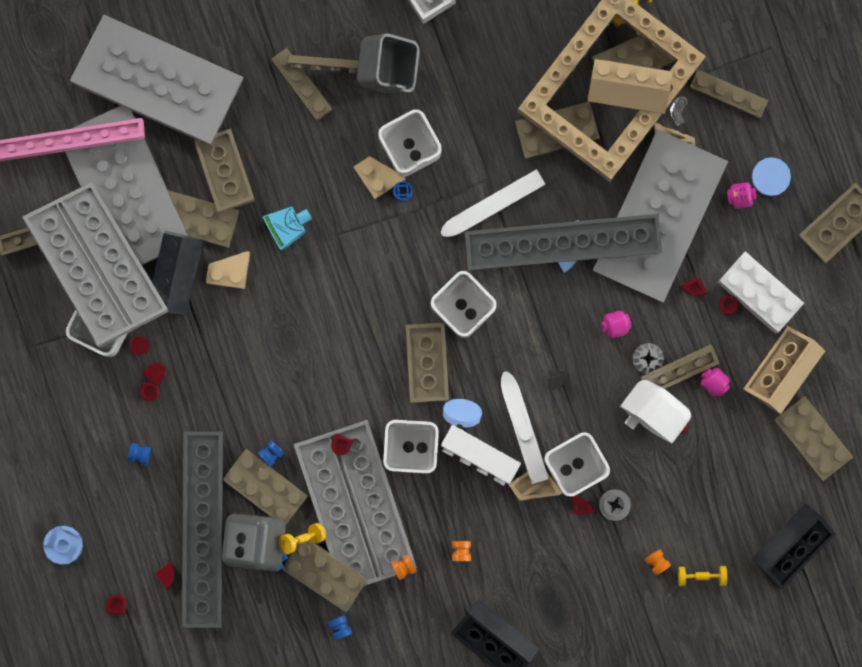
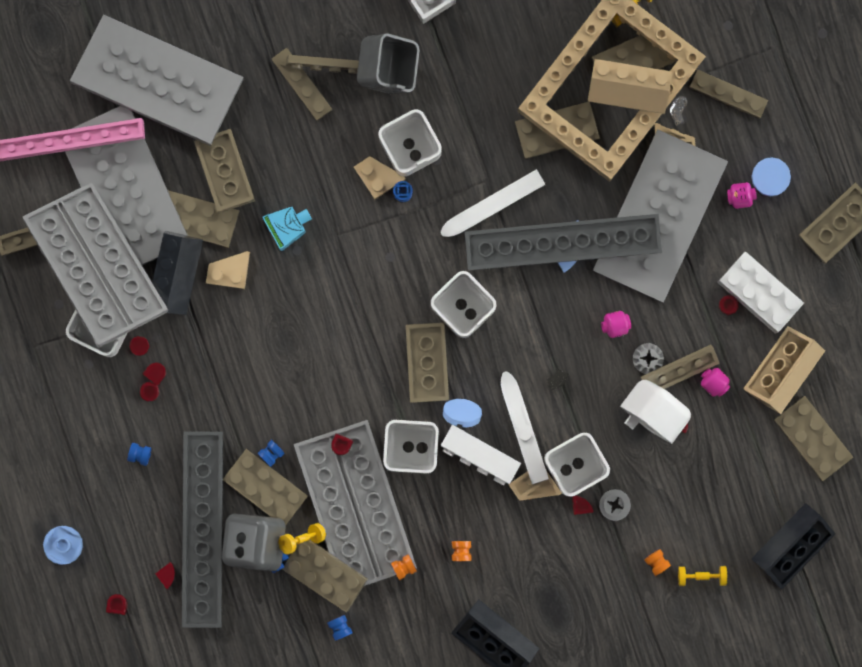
dark red tile [681,277,707,296] -> none

